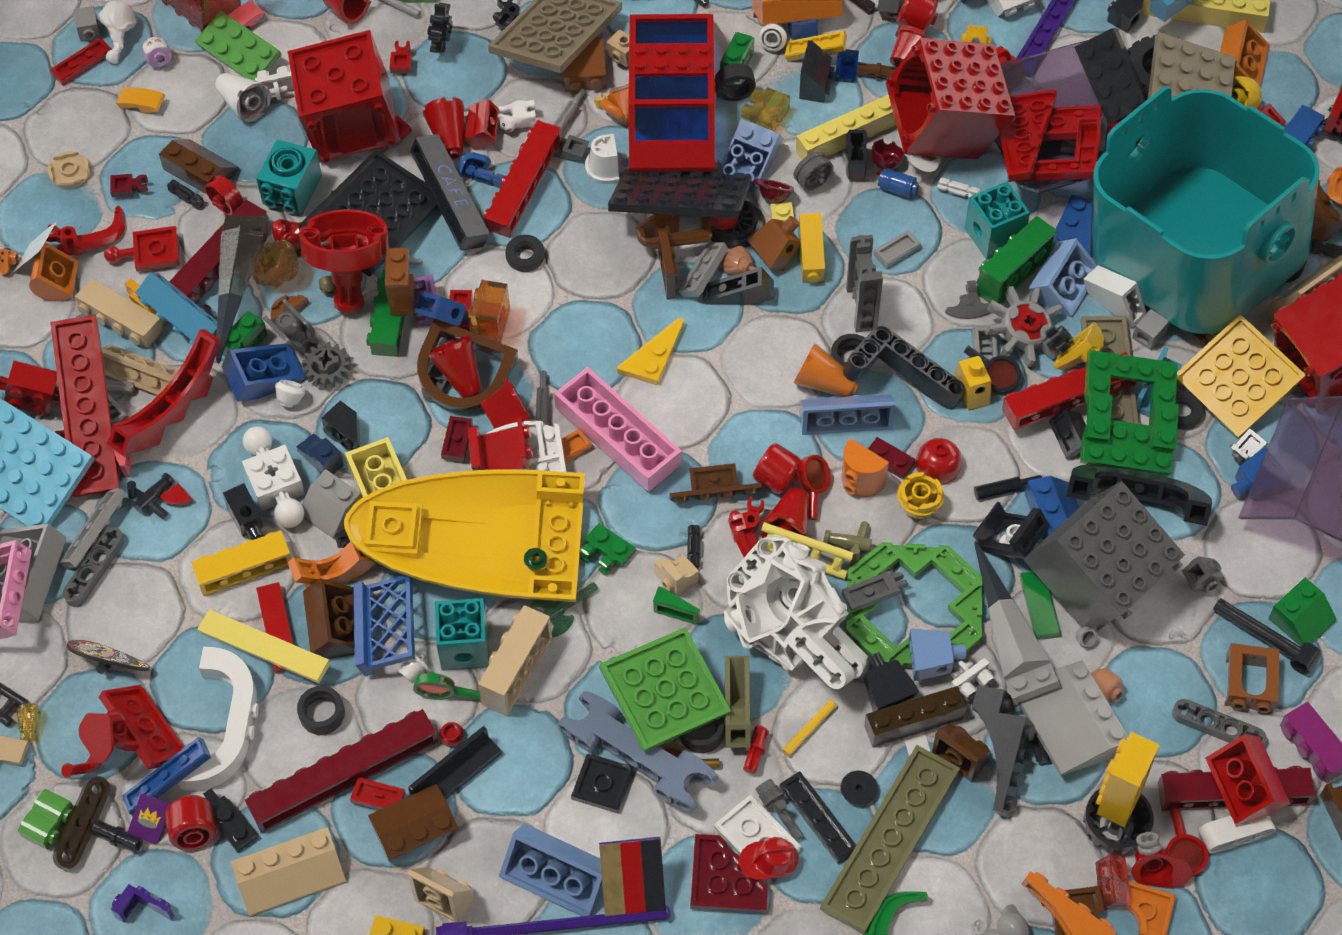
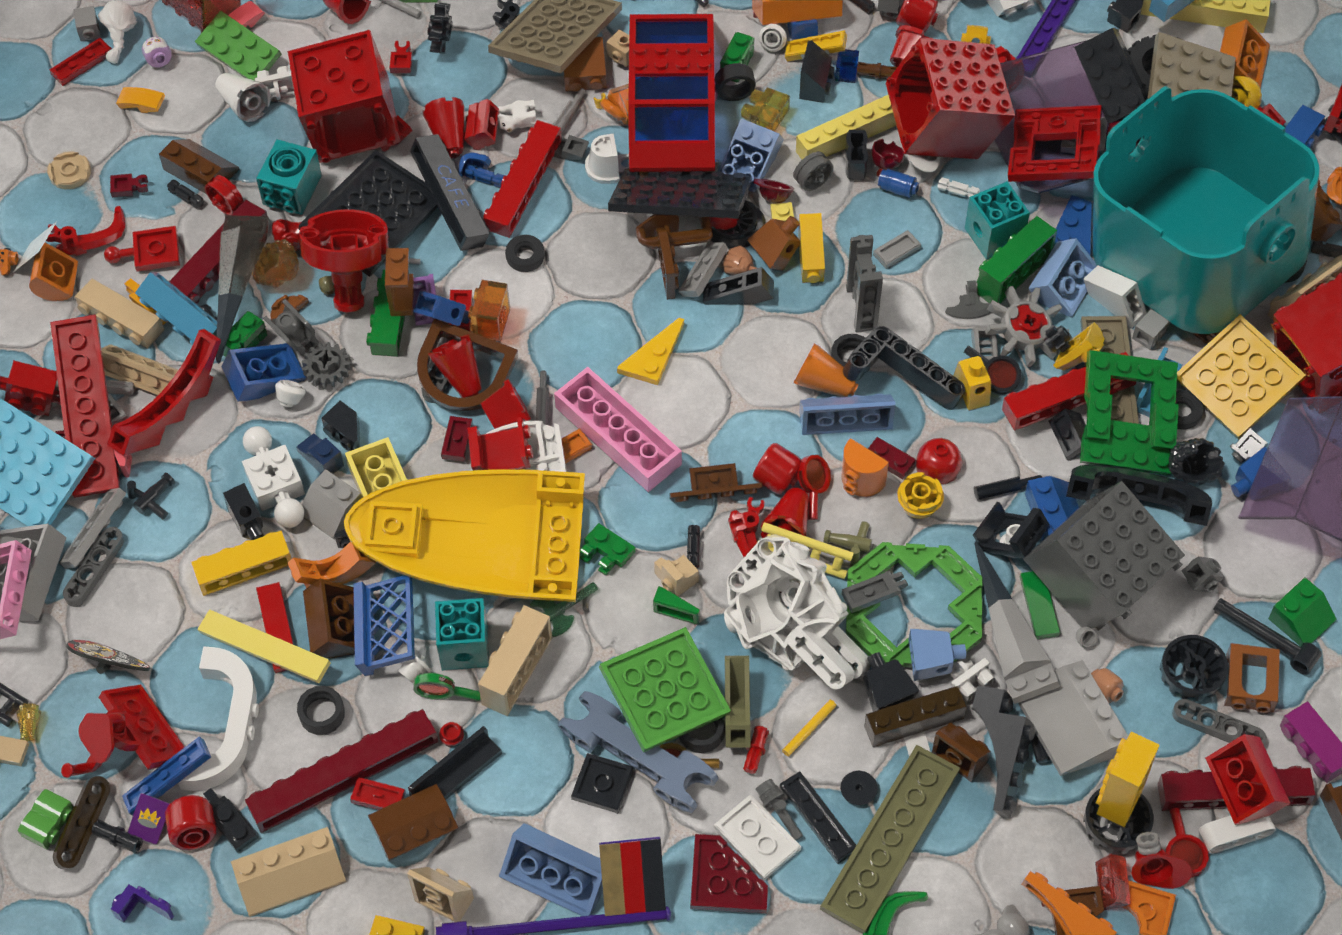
red tile [159,483,193,506] -> none
dark green plate [524,548,547,571] -> none
red piece [739,837,799,880] -> none
red wing [1000,89,1057,182] -> none
none -> black gear [1159,635,1228,701]
none -> black hair [1168,438,1225,485]

